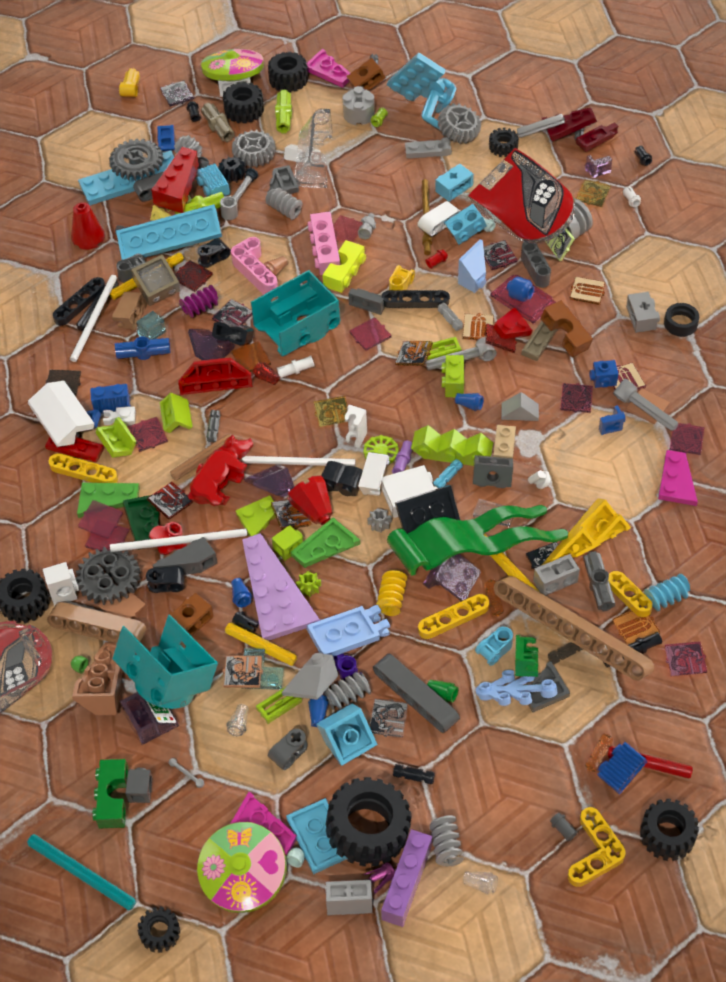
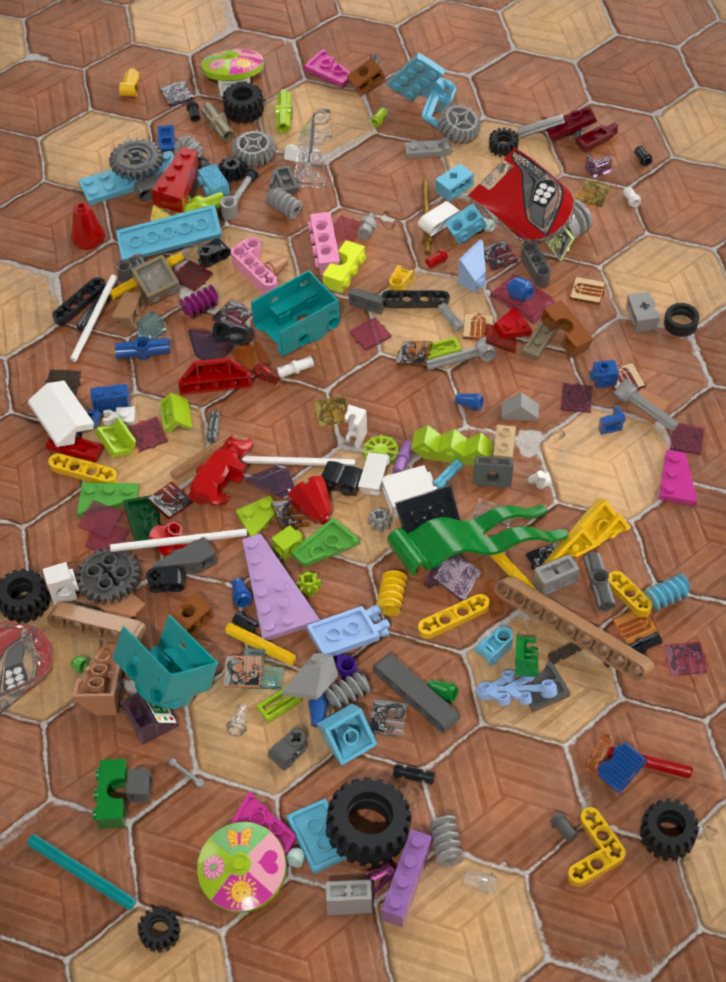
black tyre [268,52,308,92] -> none
light grey brick [342,86,375,125] -> none
lime brick [442,355,464,397] -> none

